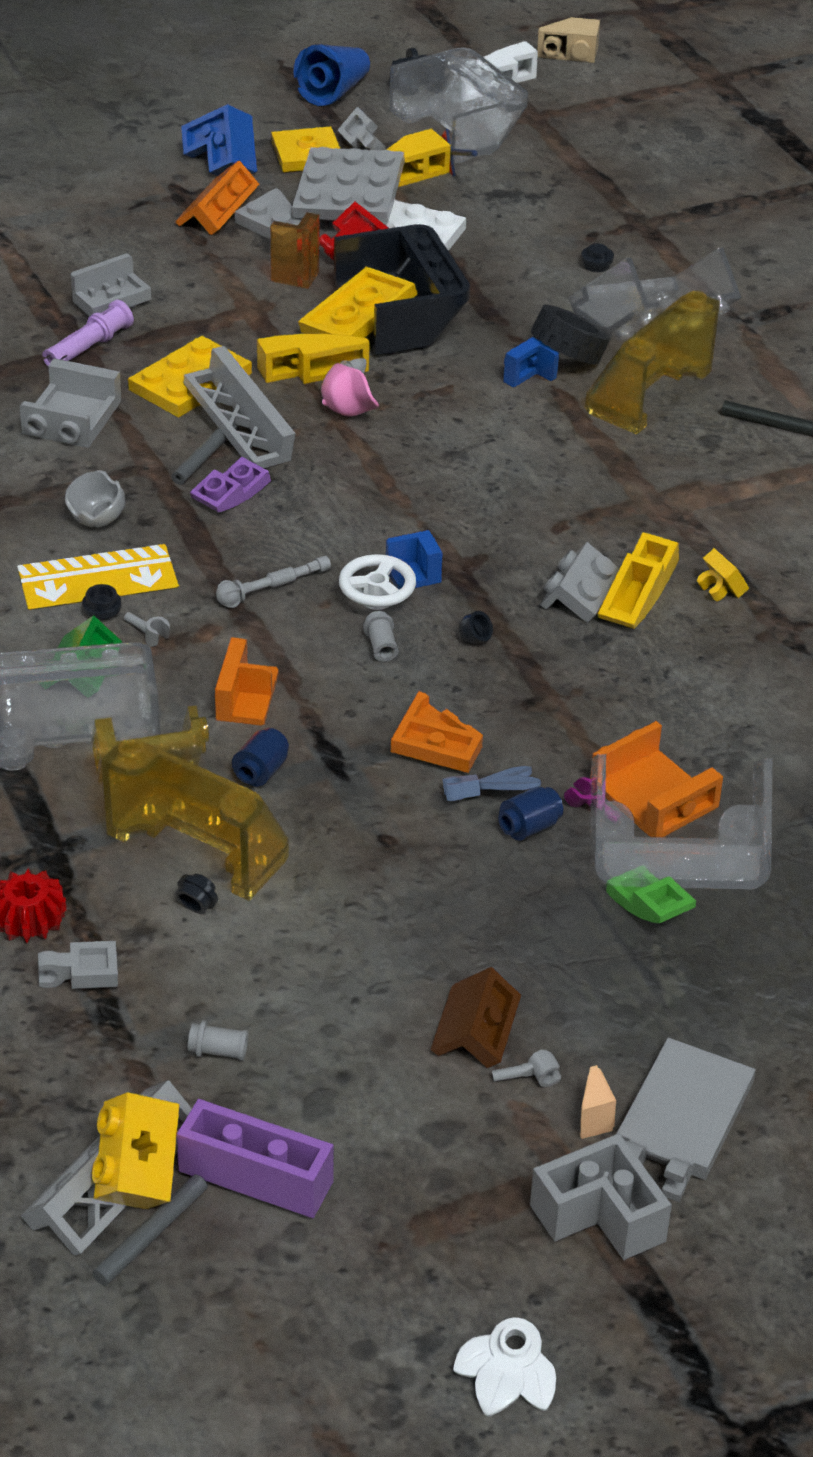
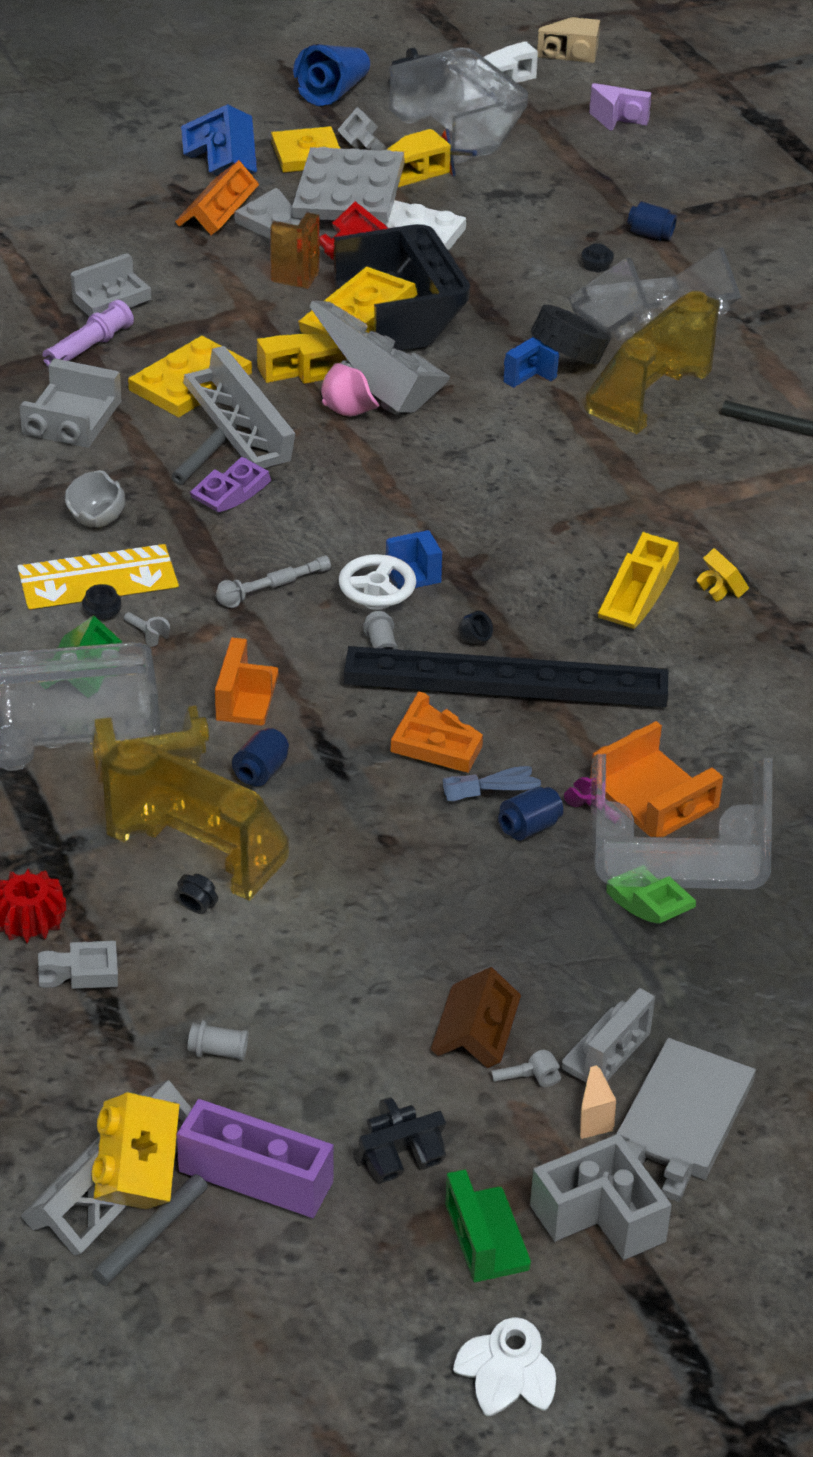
light grey bracket [540,542,620,623] -> none
none -> light grey wedge [309,300,450,415]
none -> black plate [344,646,669,707]
none -> black hips [353,1097,446,1184]
none -> green panel [445,1169,531,1283]
none -> light grey bracket [562,988,655,1083]
none -> lavender slope [589,83,652,131]
none -> dark blue brick [627,201,677,241]

